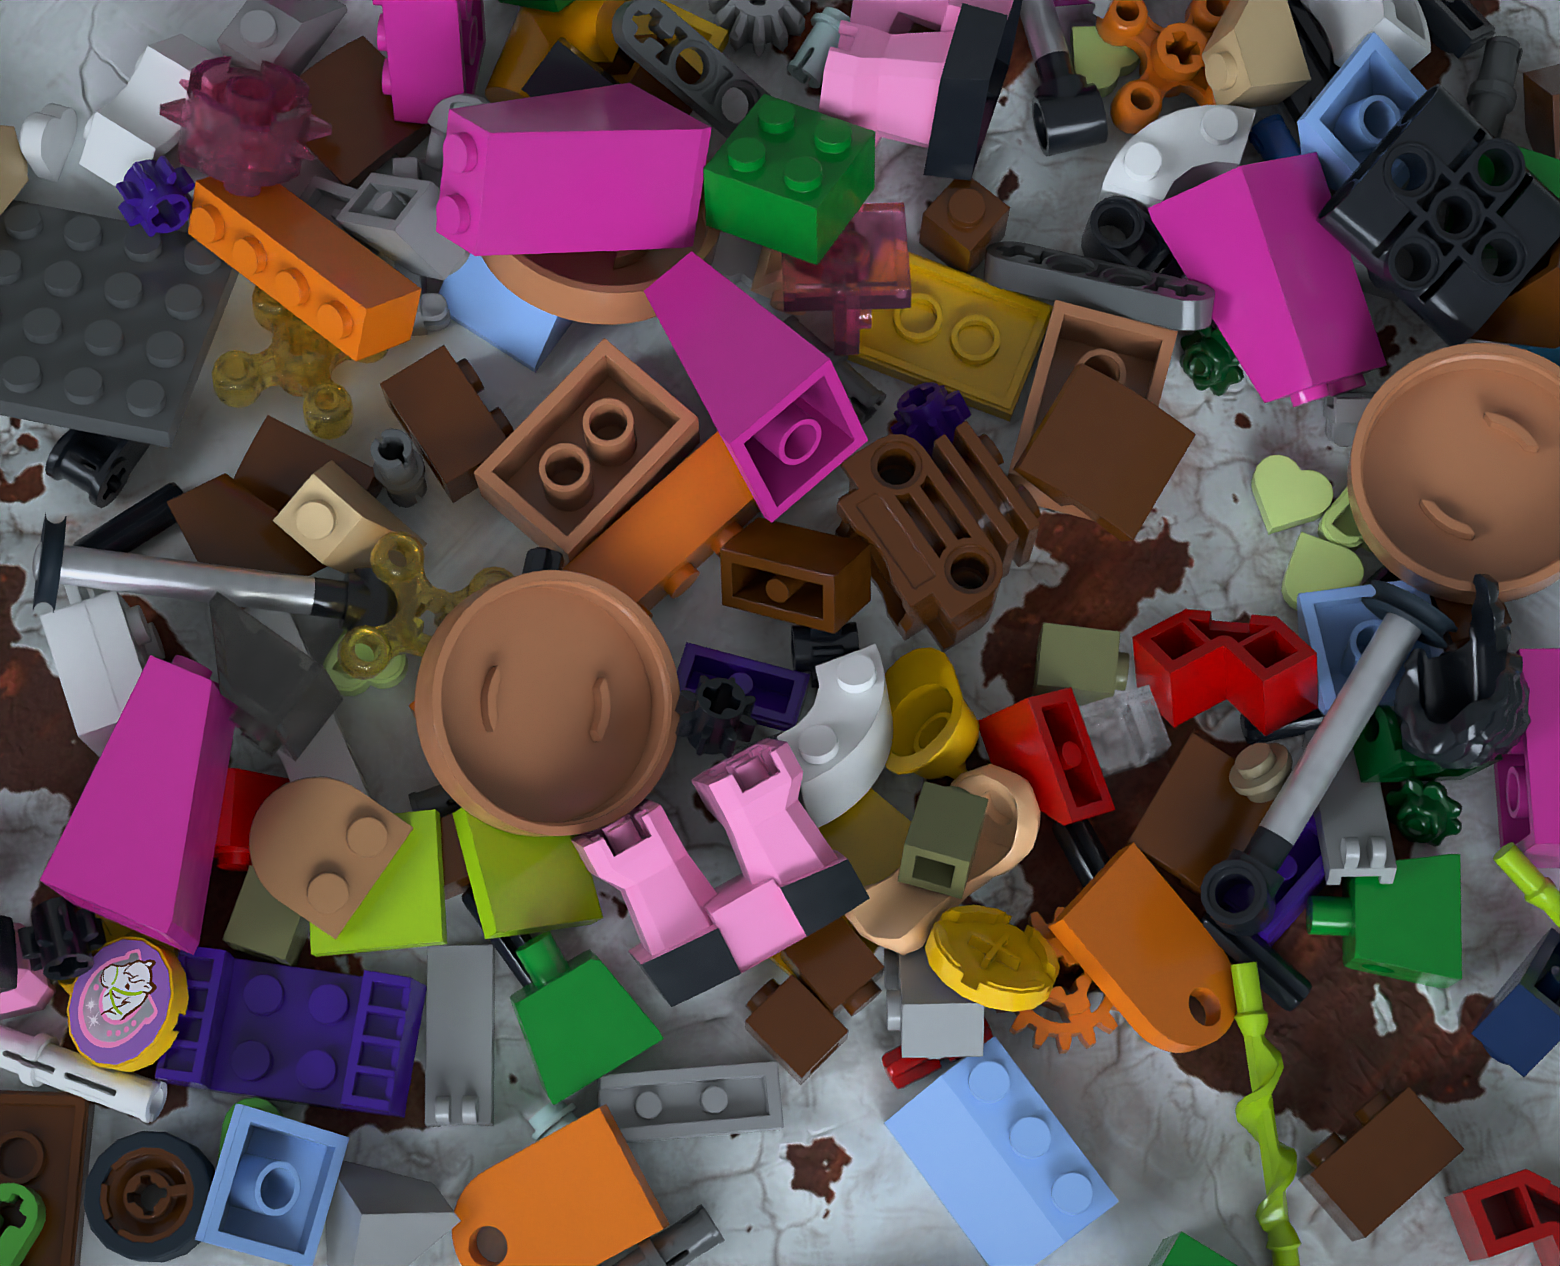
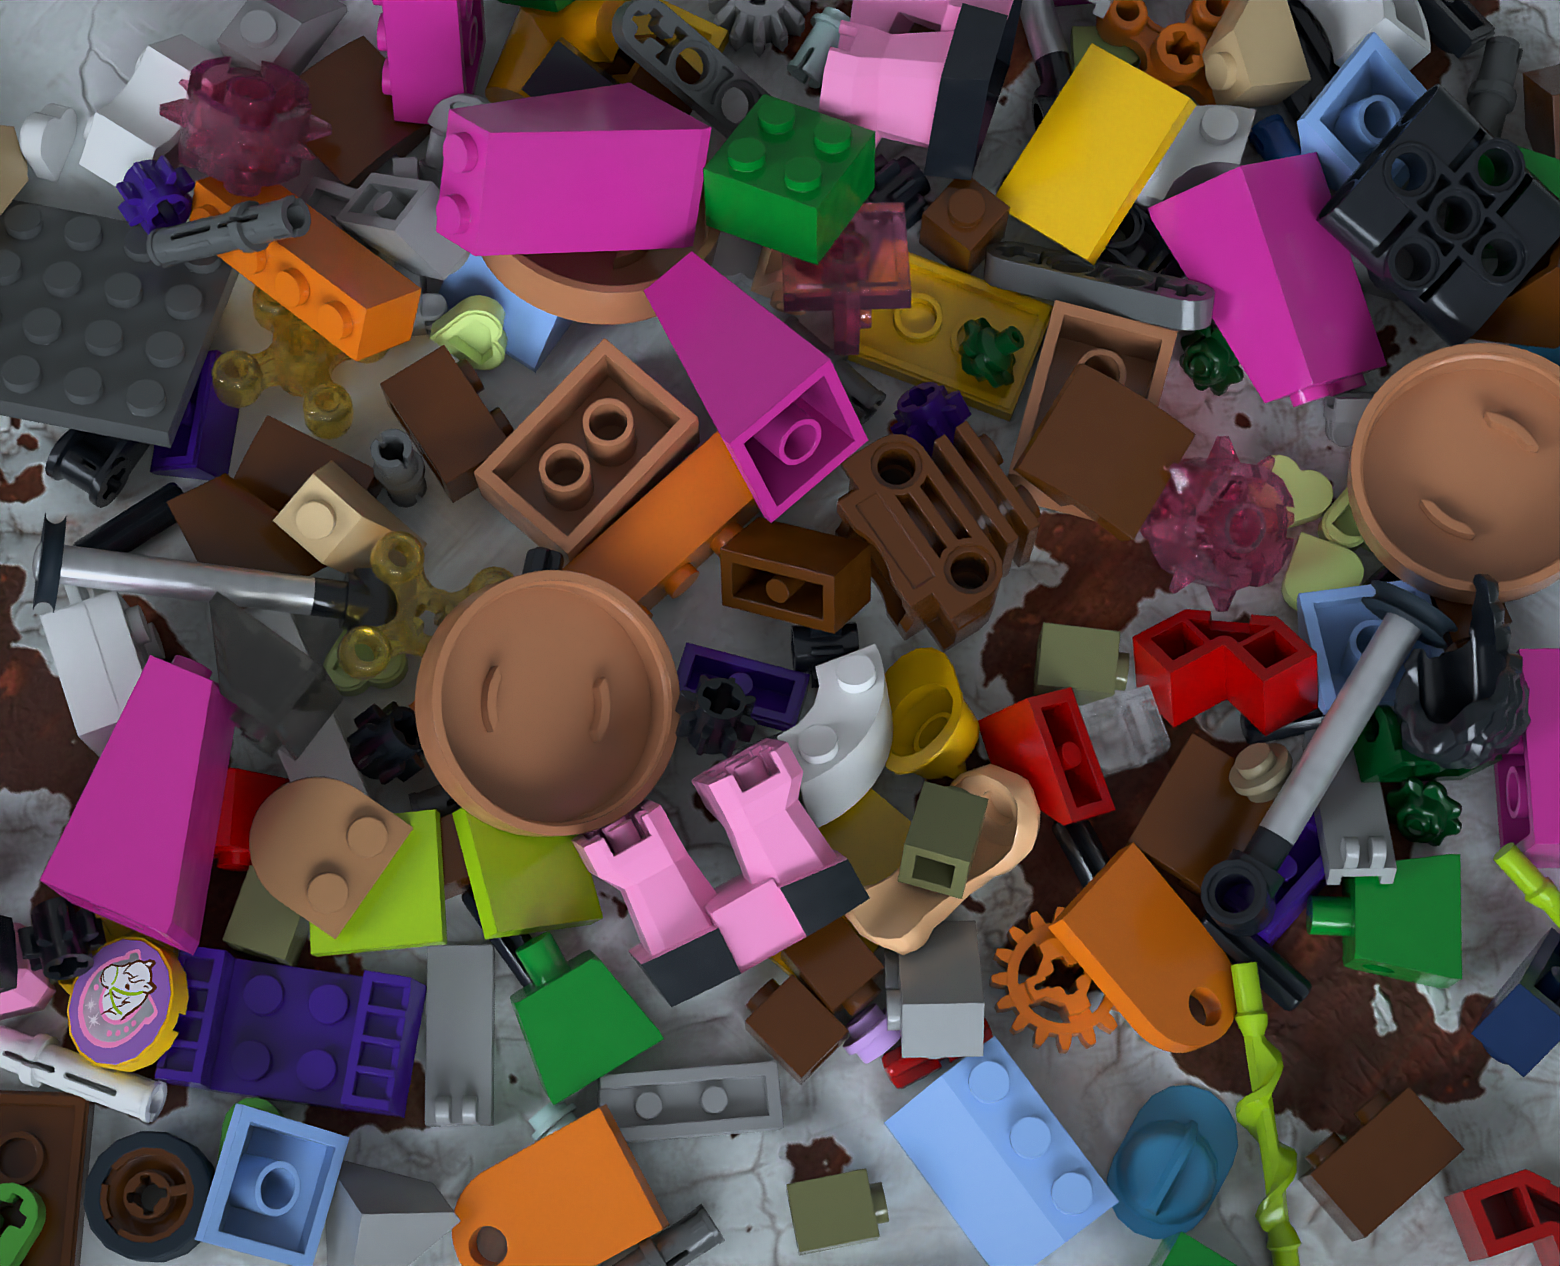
yellow tile [925,905,1060,1012] -> none
none -> dark grey pin [146,195,311,268]
none -> dark purple slope [150,350,246,481]
none -> black gear [347,701,425,785]
none -> yellowish green tile [429,295,508,370]
none -> olive brick [786,1168,889,1256]
none -> lavender plate [843,1003,901,1064]
none -> black gear [860,154,931,233]
none -> dark green plant [959,317,1024,388]
none -> yellow tile [995,43,1196,265]
none -> dark azure piece [1107,1085,1238,1239]
none -> clear pink brick [1140,436,1294,612]

